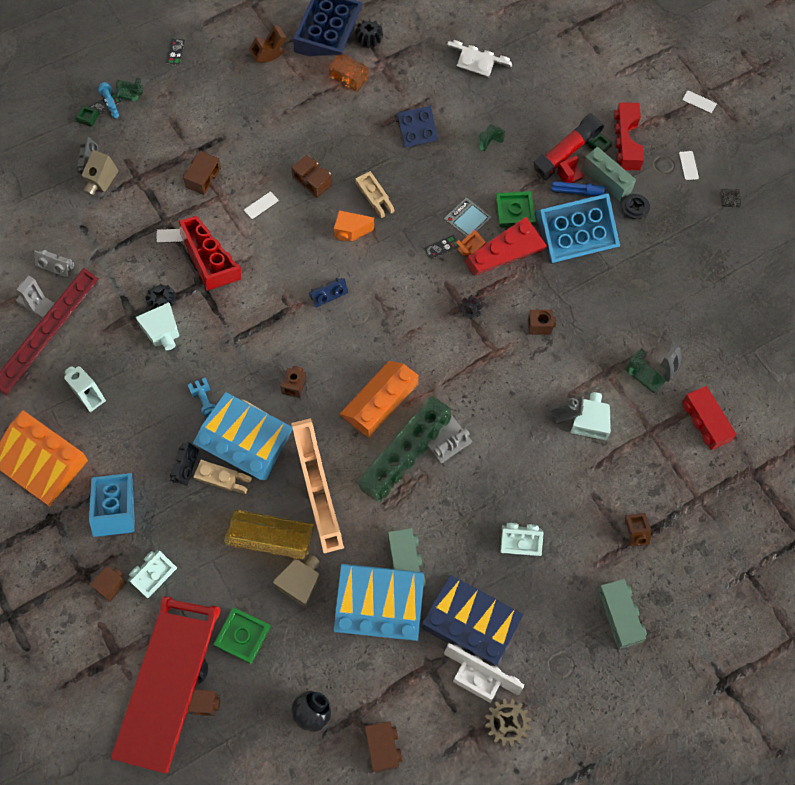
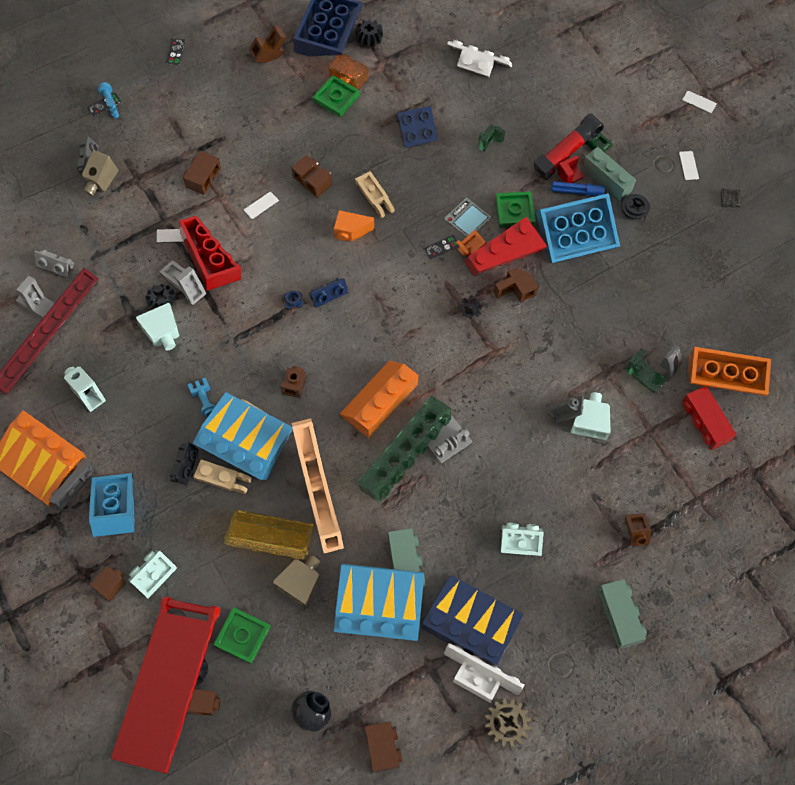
dark green tile [75,105,100,127] -> none
clear green bracket [116,78,143,102] -> none
reddish brown brick [528,309,556,335] -> none
red arch [613,102,644,171] -> none
none -> dark grey hinge [49,458,95,511]
none -> light grey bracket [159,261,207,305]
none -> dark blue plate [284,291,303,309]
none -> green plate [313,75,360,118]
none -> reddish brown brick [494,269,539,303]
none -> orange slope [687,347,771,396]

